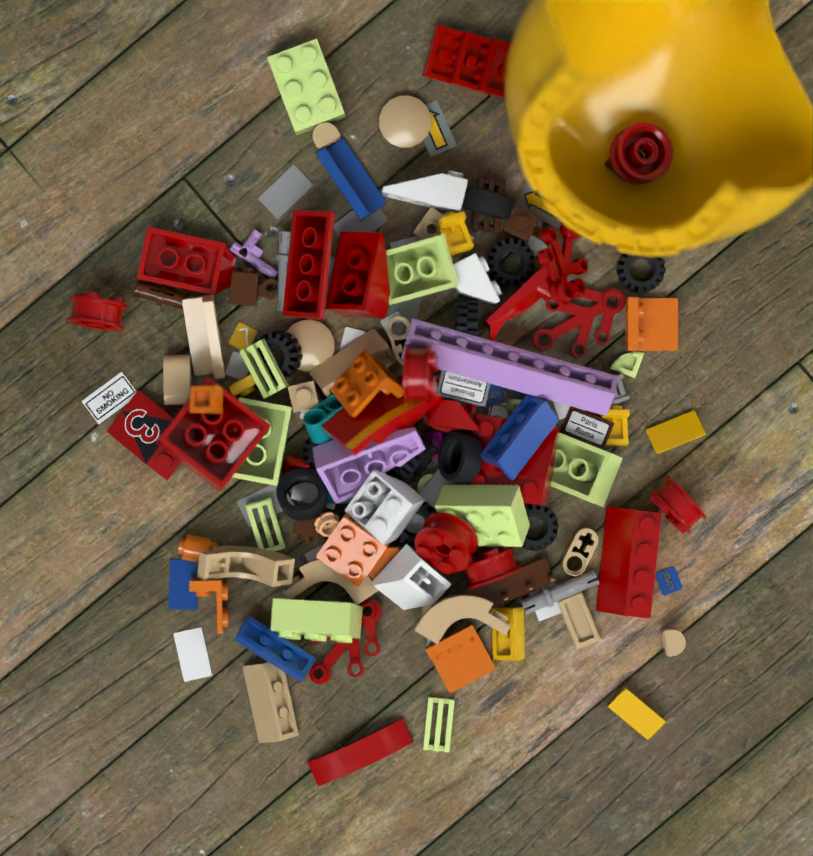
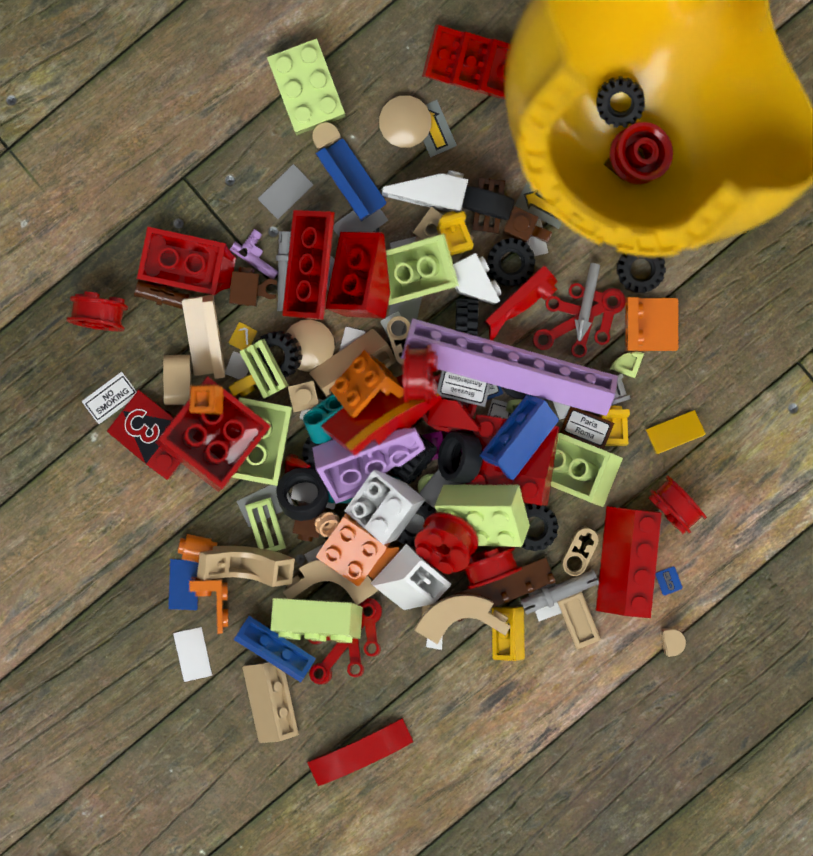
yellowish green tile [423,696,455,752] -> none
orange bracket [425,622,495,693] -> none
blue sticker [481,384,504,409] -> none
red plant [538,223,588,306] -> none
yellow slope [607,686,666,740] -> none
none -> light grey piece [575,263,600,341]
none -> black tyre [597,76,645,128]

